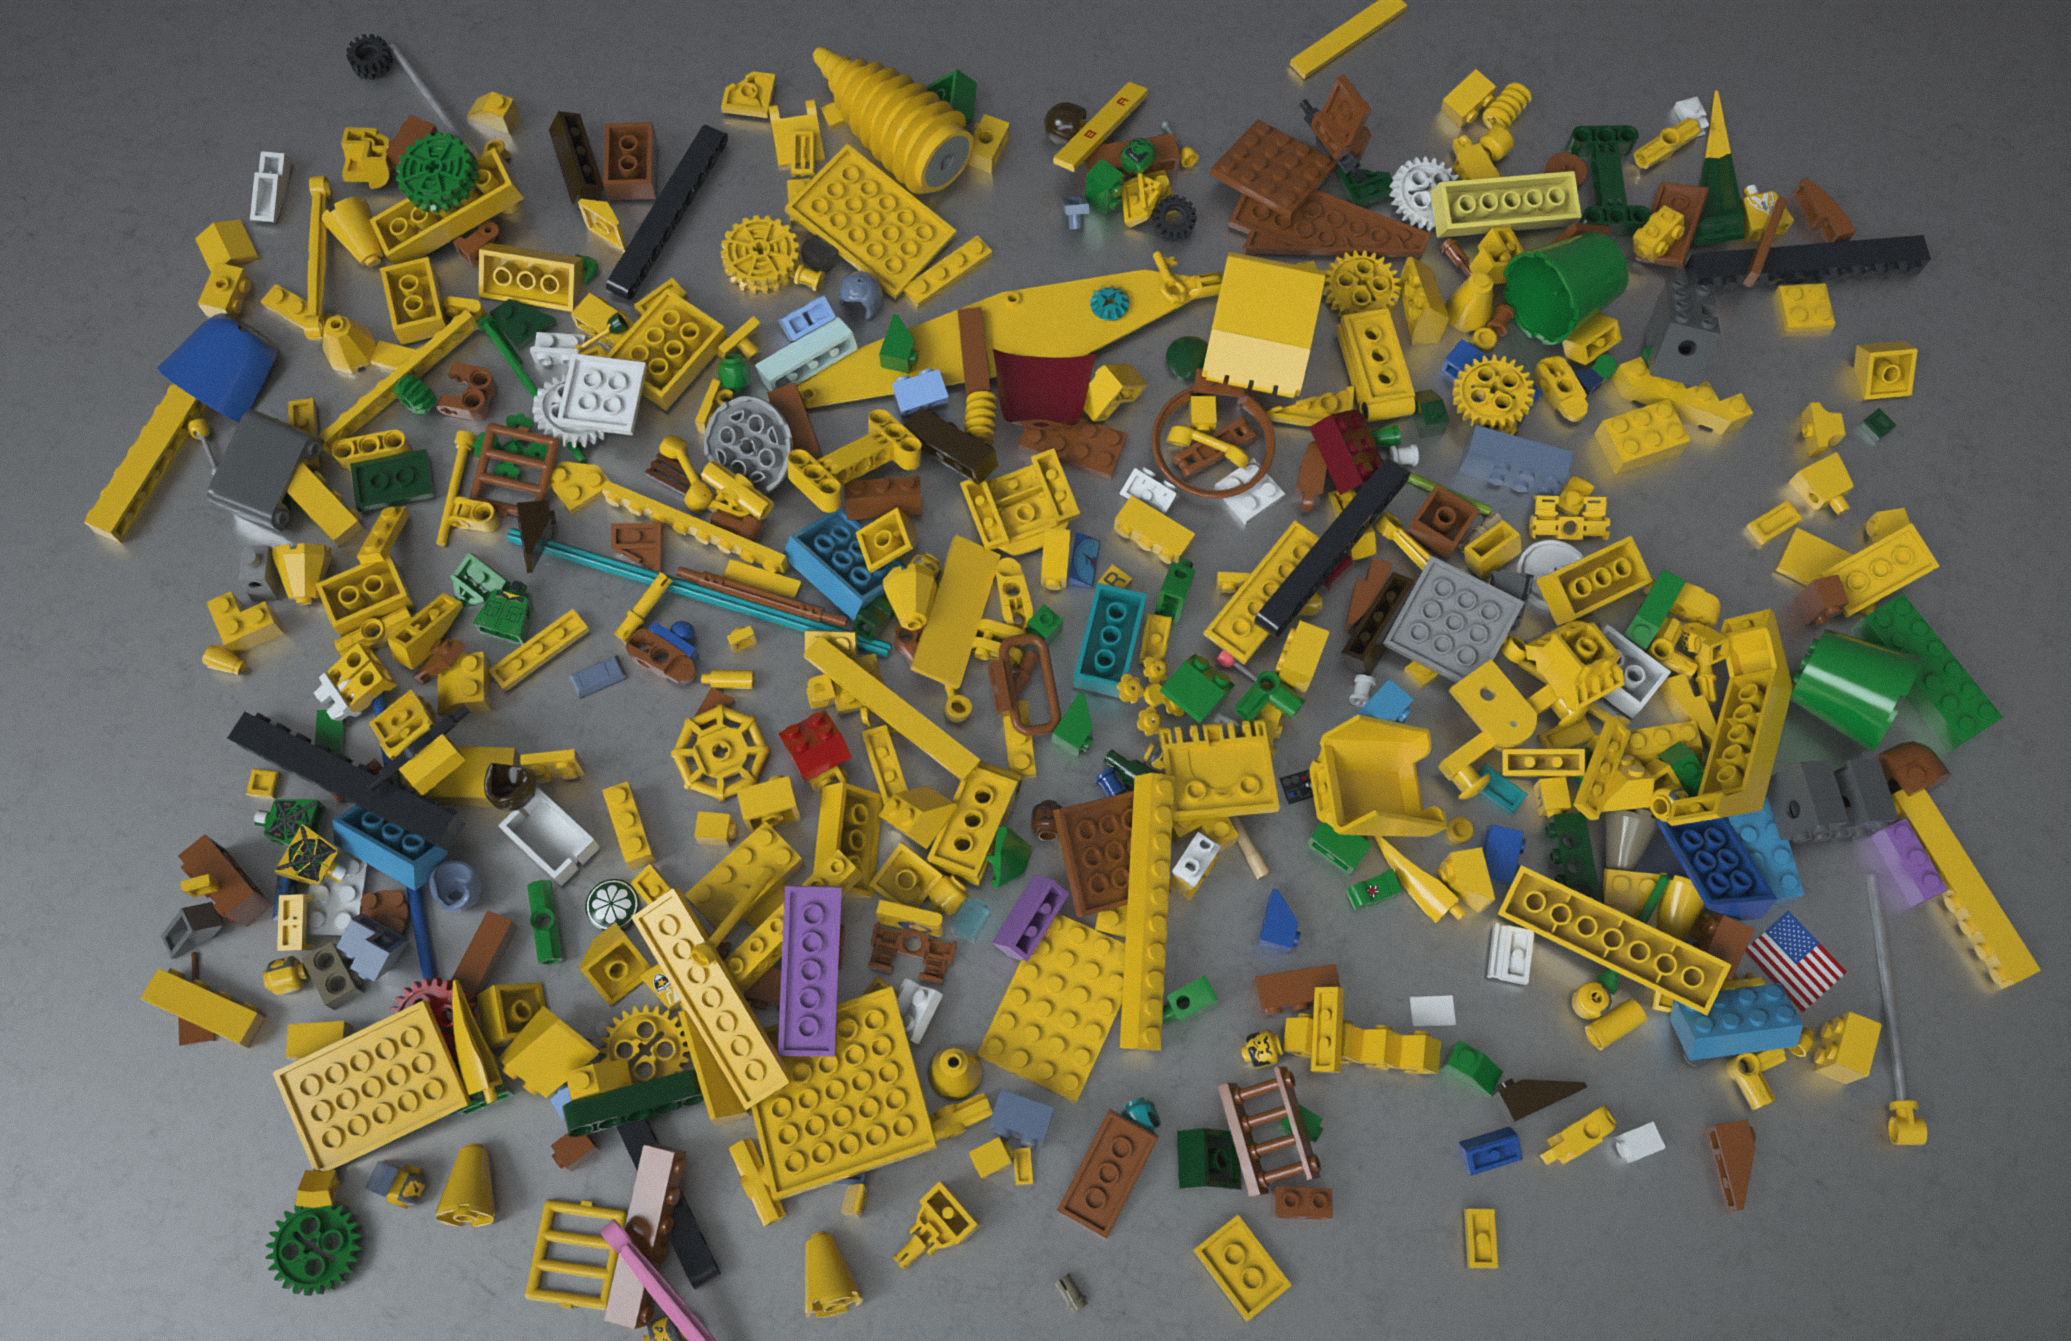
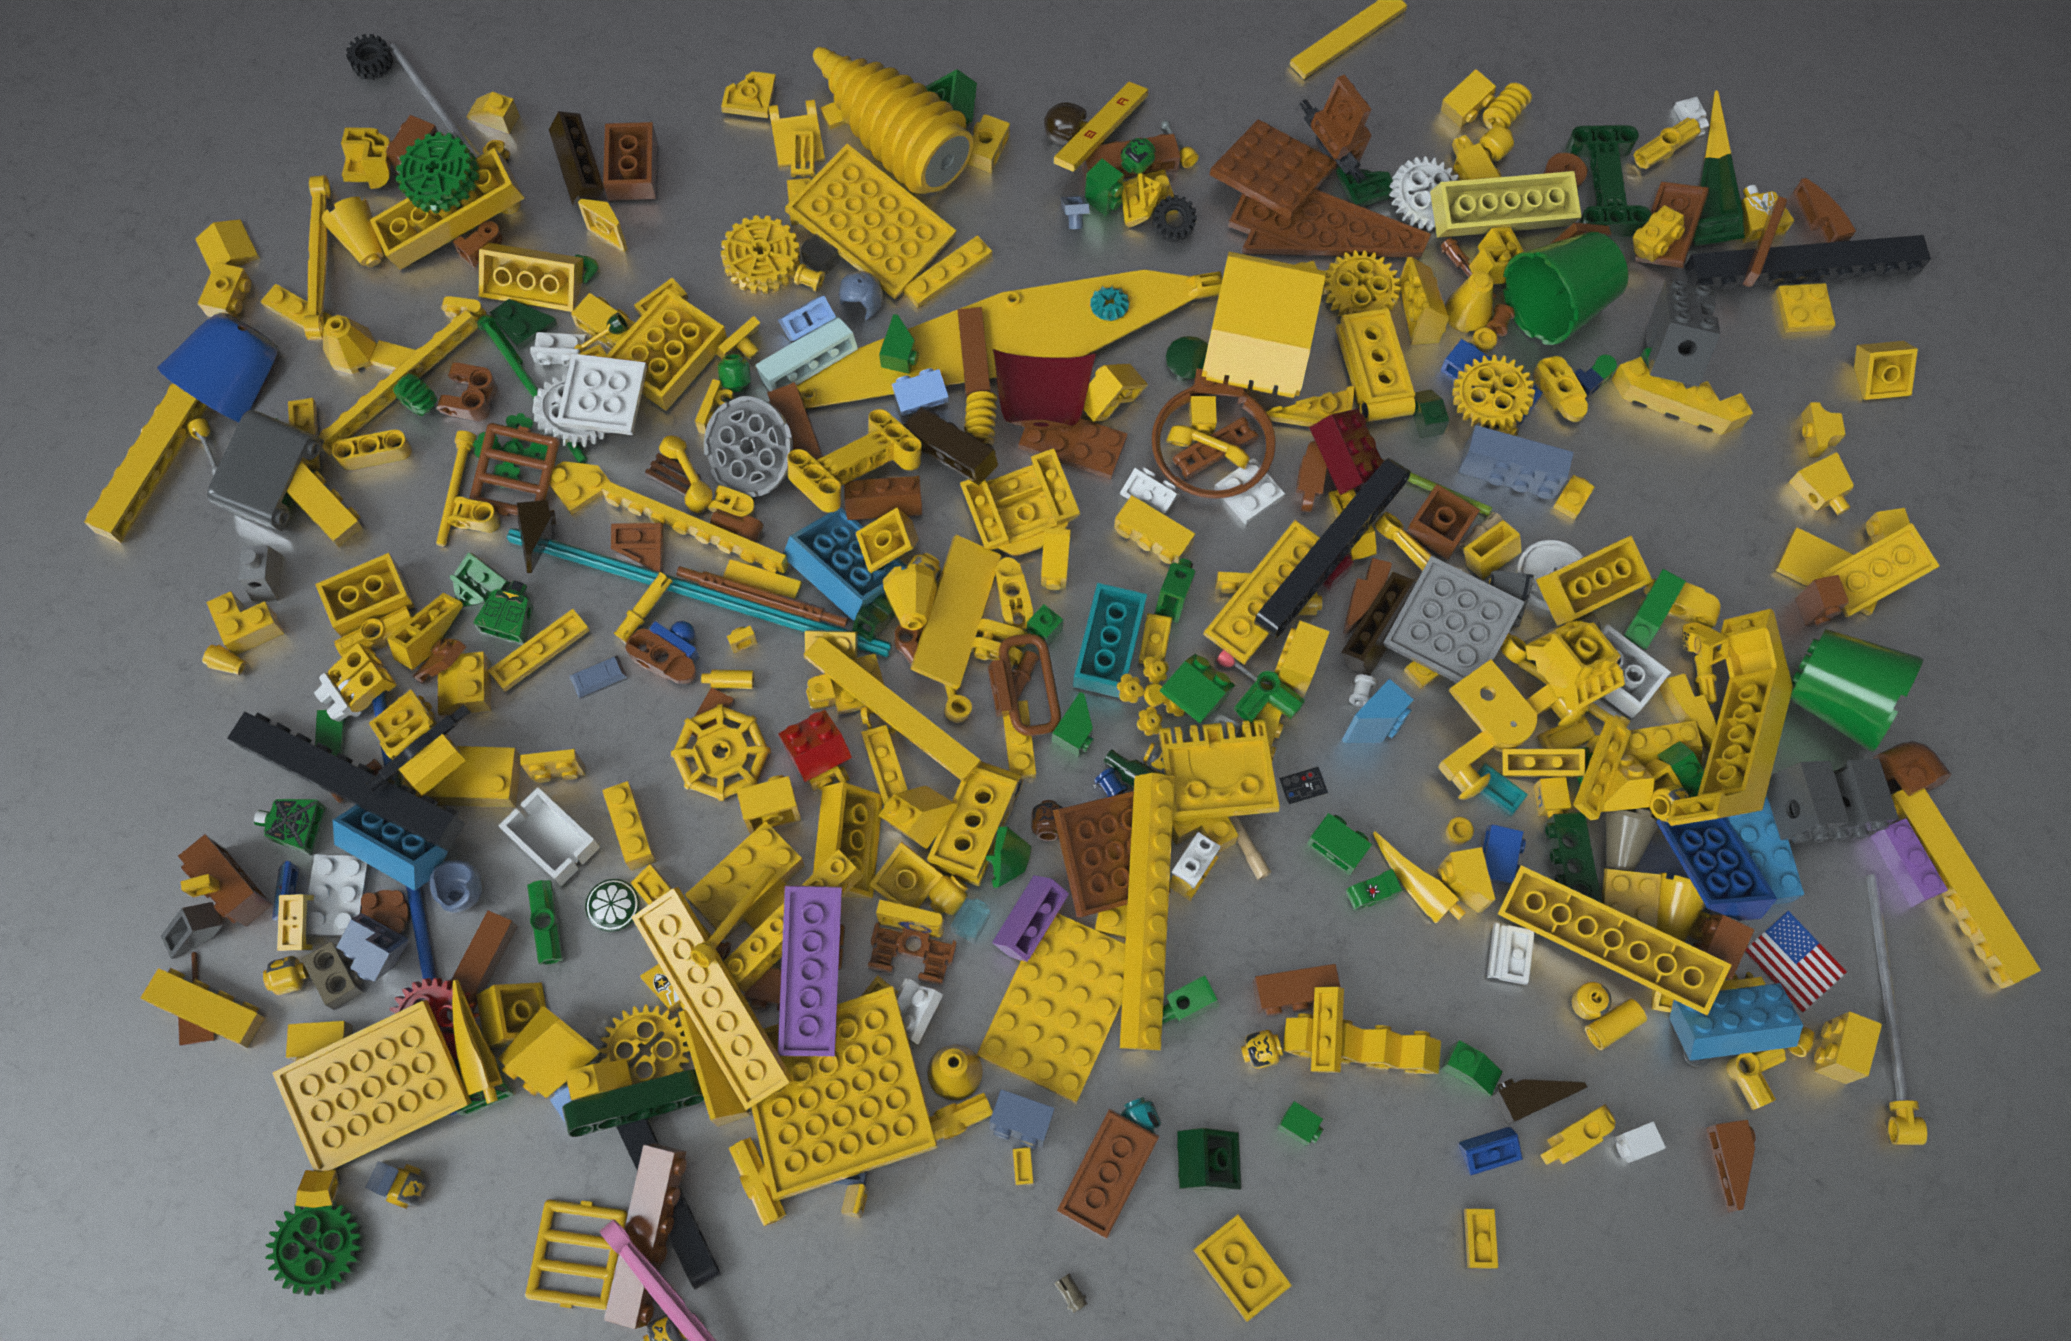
yellow tile [246,768,281,799] -> none
white slope [250,151,292,223] -> none
yellow cone [272,543,332,605] -> none
torso [275,824,348,887] -> none
dark green plate [350,449,435,512] -> none
yellow plate [357,506,410,564] -> none
yellow brick [380,257,448,345] -> none
yellow cone [436,1143,495,1227] -> none
dark brown piece [484,763,536,811] -> none
dark orange brick [551,1133,600,1171] -> none
yellow slope [579,922,651,1007] -> none
black beam [606,125,728,301] -> none
yellow brick [694,811,737,847] -> none
yellow piece [701,460,774,521] -> none
yellow cone [805,1231,863,1318] -> none
yellow brick [893,1181,983,1270] -> none
yellow brick [969,1137,1014,1181] -> none
slope [1068,532,1100,588] -> none
yellow tile [1097,564,1133,589] -> none
yellow piece [1153,251,1187,304] -> none
dark orange fence [1218,1066,1321,1197] -> none
blue slope [1257,888,1301,954] -> none
dark orange brick [1271,1186,1333,1221] -> none
yellow windscreen [1309,715,1448,837] -> none
green cone [1369,423,1401,447] -> none
white bush [1389,444,1419,467] -> none
white sticker [1410,995,1456,1027] -> none
yellow piece [1529,495,1610,540] -> none
yellow brick [1562,313,1622,365] -> none
yellow brick [1594,399,1691,476] -> none
green piece [1596,875,1670,995] -> none
yellow piece [1644,617,1698,681] -> none
yellow tile [1746,500,1803,546] -> none
green brick [1851,593,2003,752] -> none
dark green tile [1859,408,1897,442] -> none

